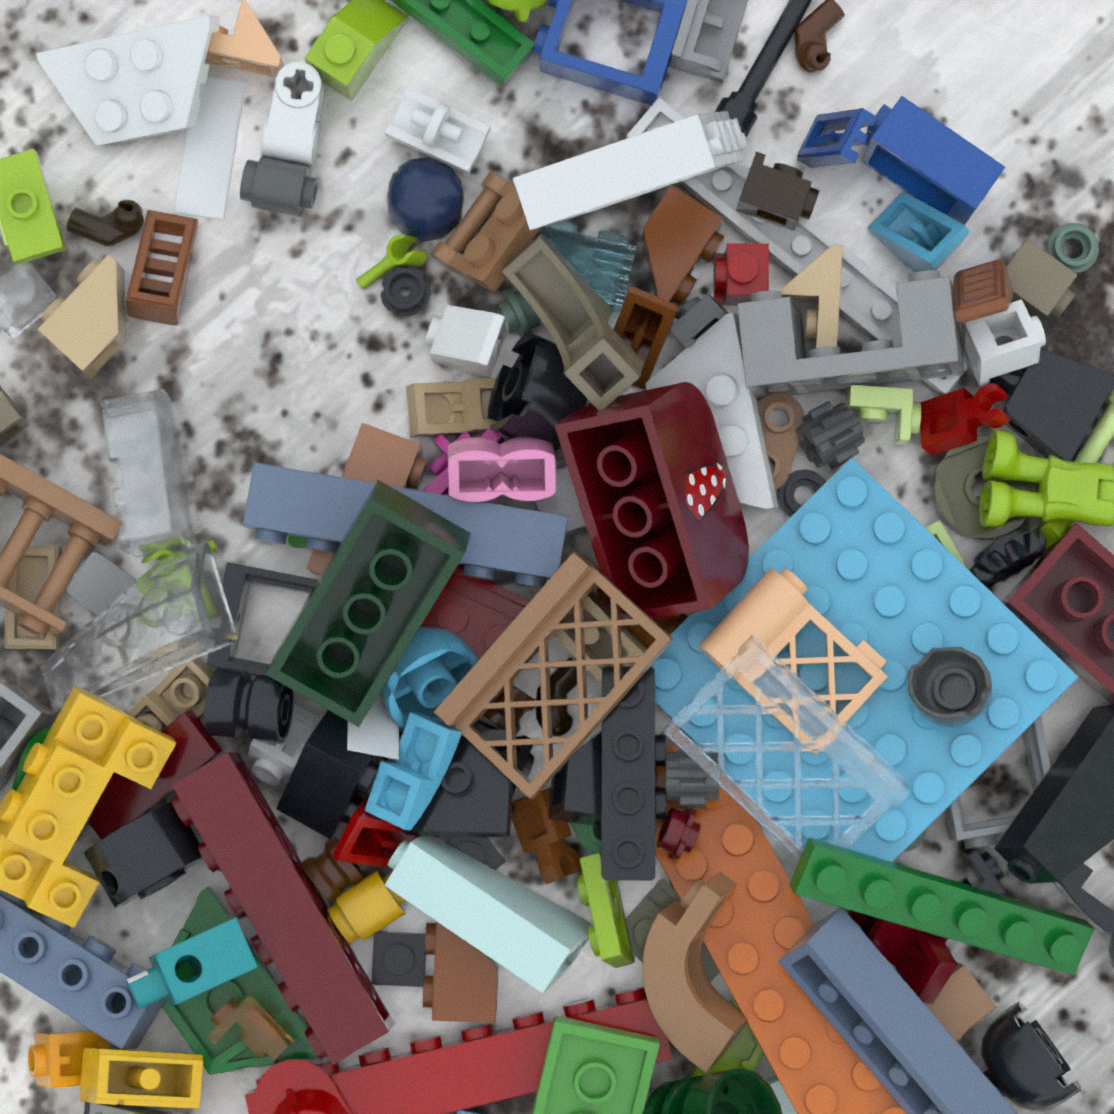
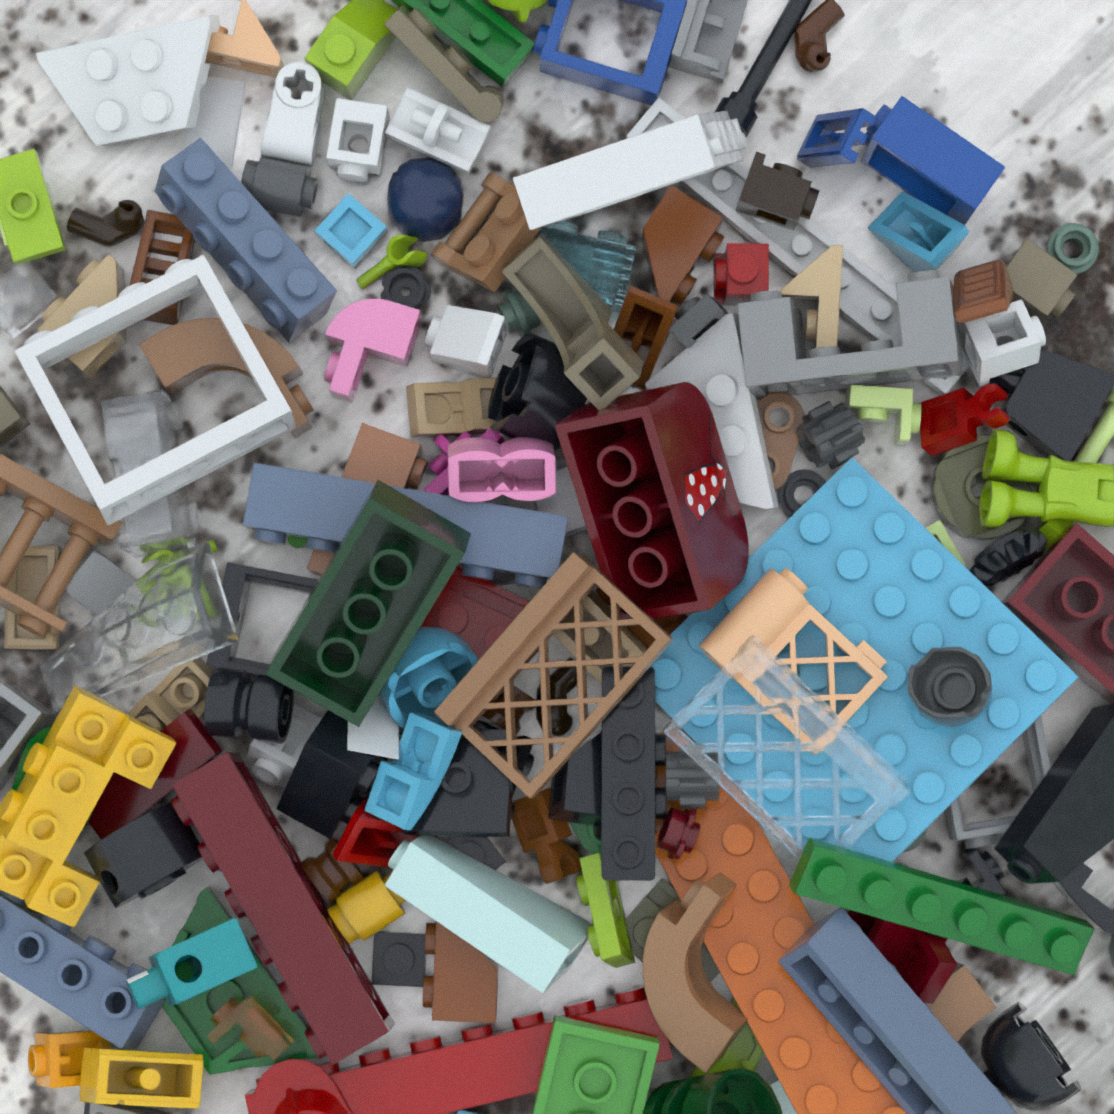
none -> white window [14,254,296,526]
none -> medium nougat arch [138,318,314,438]
none -> sand blue brick [154,138,337,343]
none -> medium azure plate [314,193,388,268]
none -> bright pink brick [324,299,422,403]
none -> white brick [326,98,390,182]
none -> dark tan plate [384,5,504,123]

